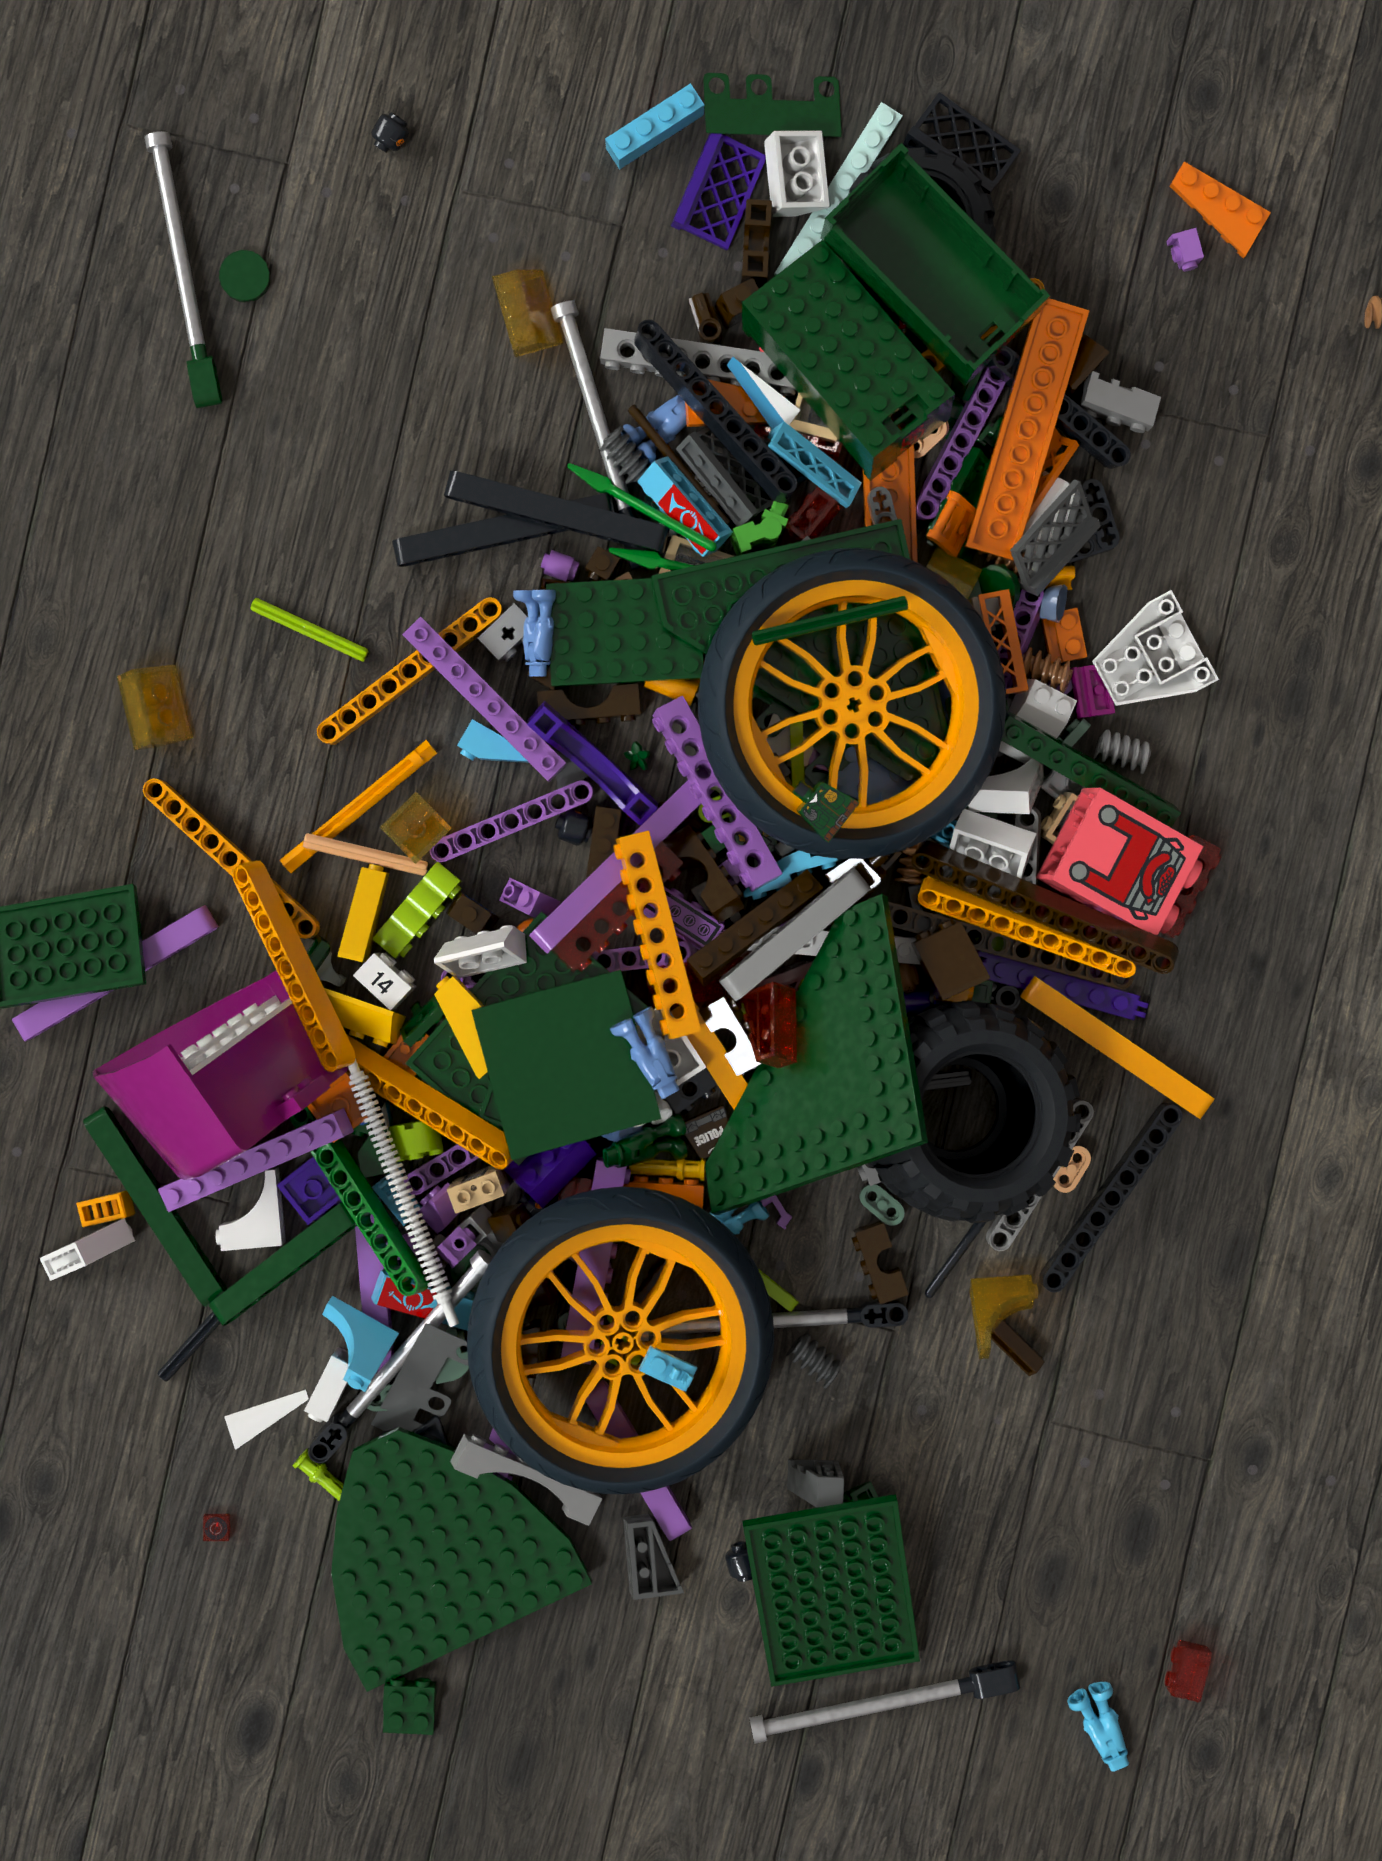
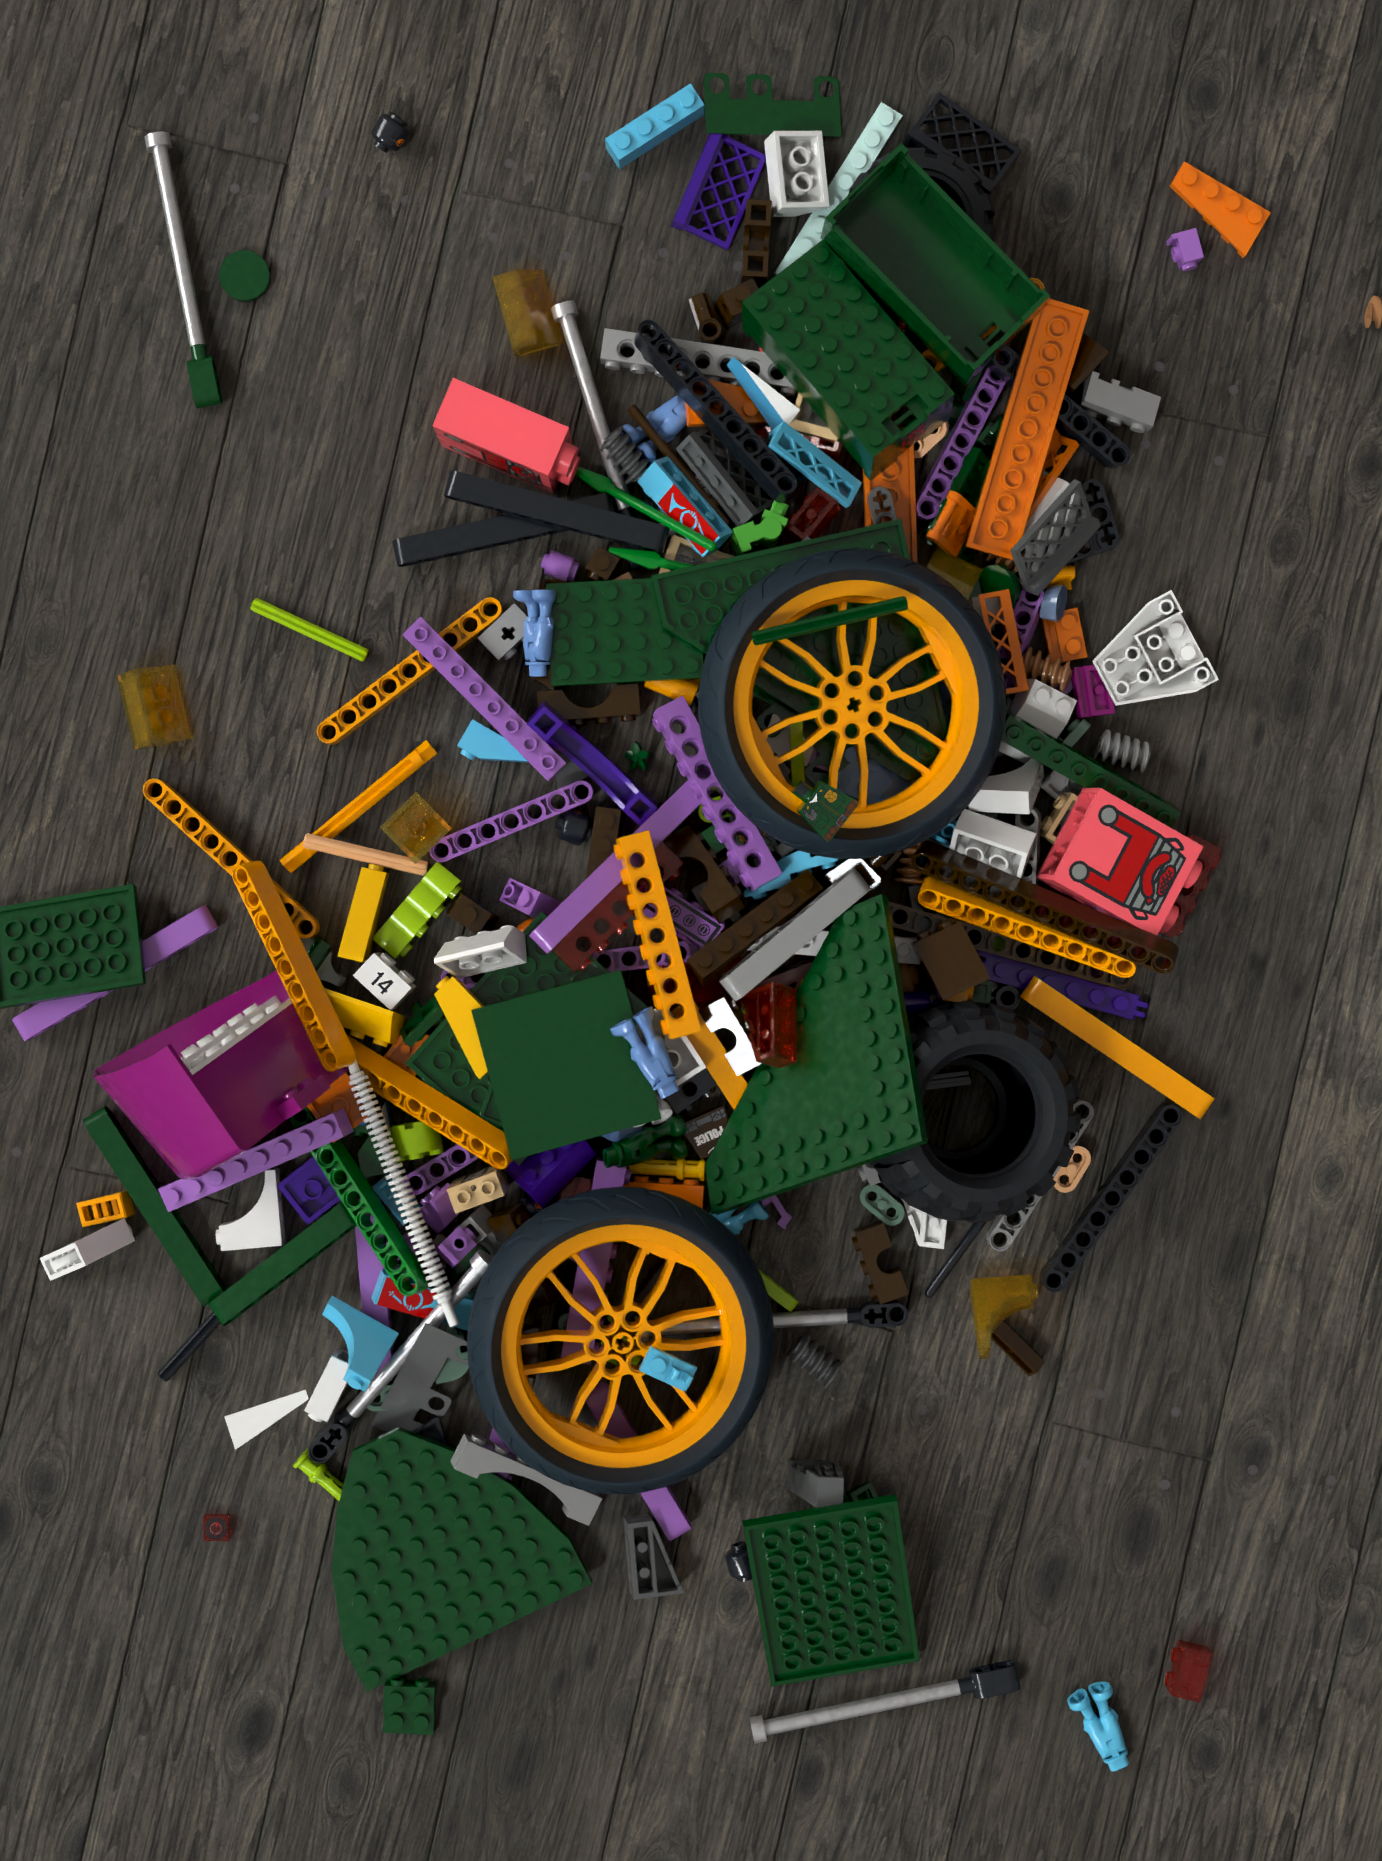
none -> coral brick [433,378,581,494]
none -> white wing [901,1199,947,1249]

